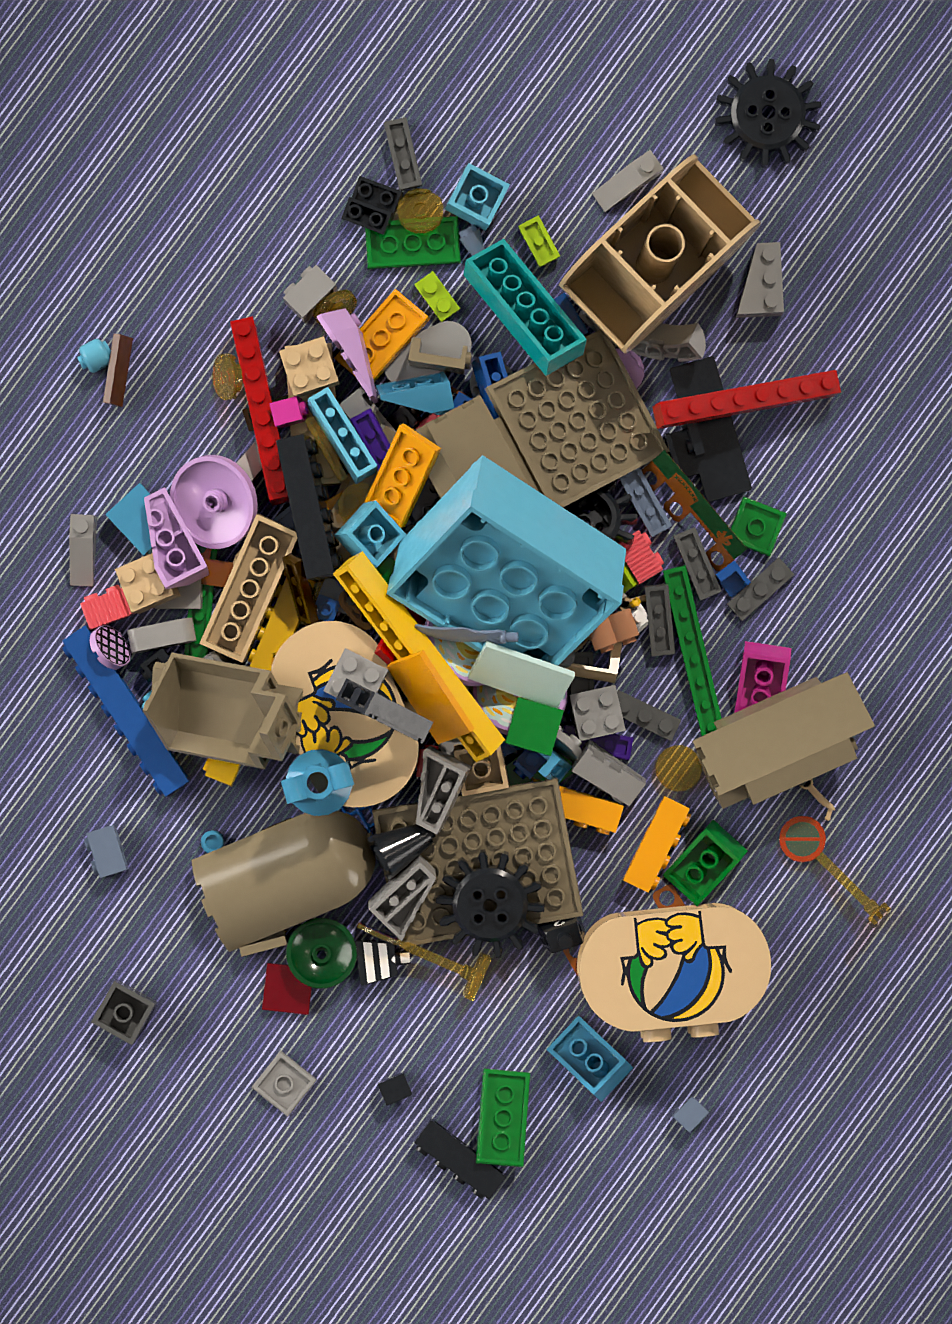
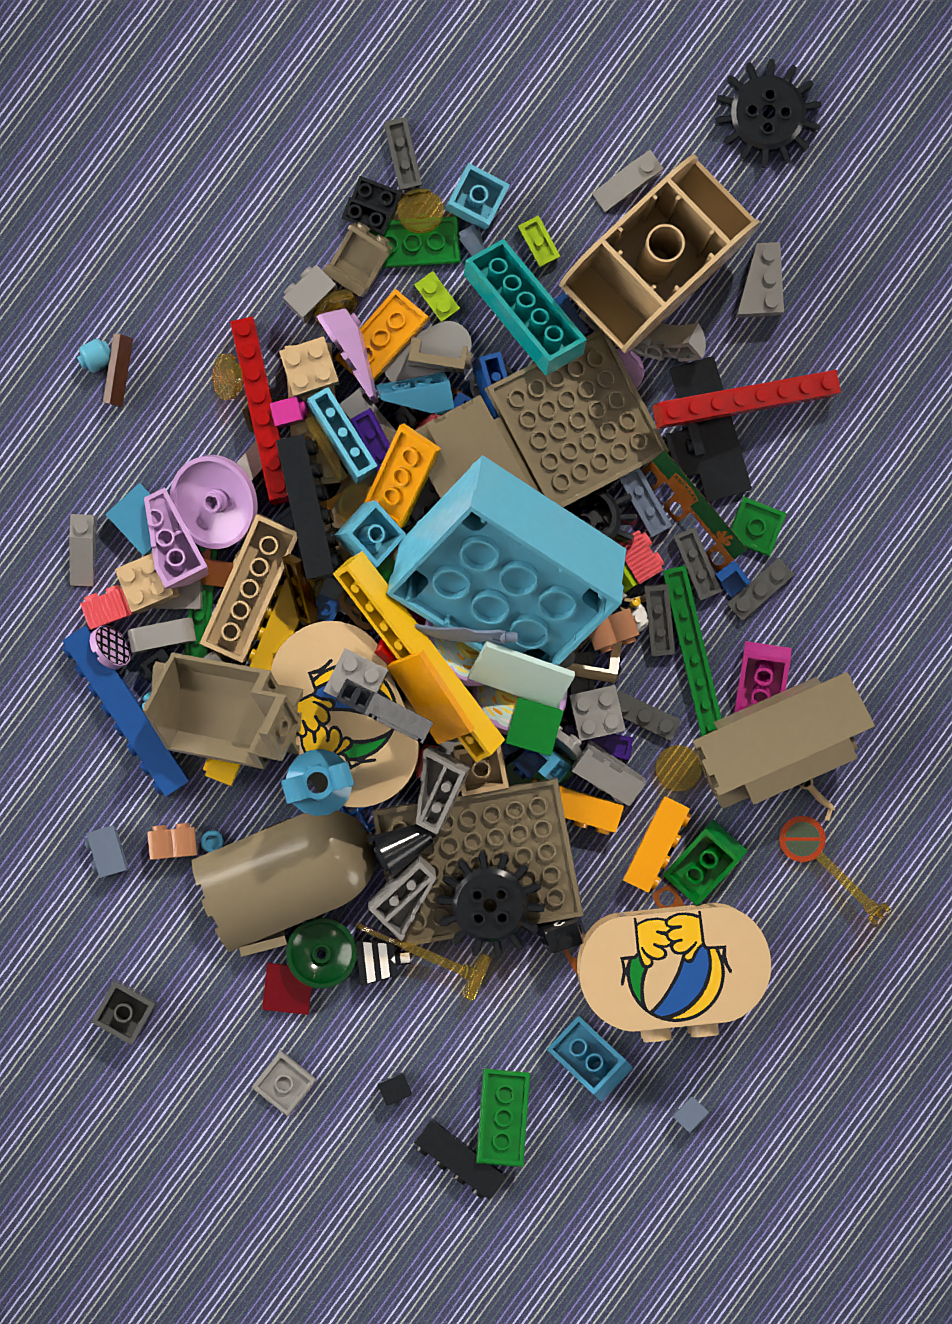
none -> nougat brick [147,823,198,860]
none -> dark tan panel [322,222,394,297]

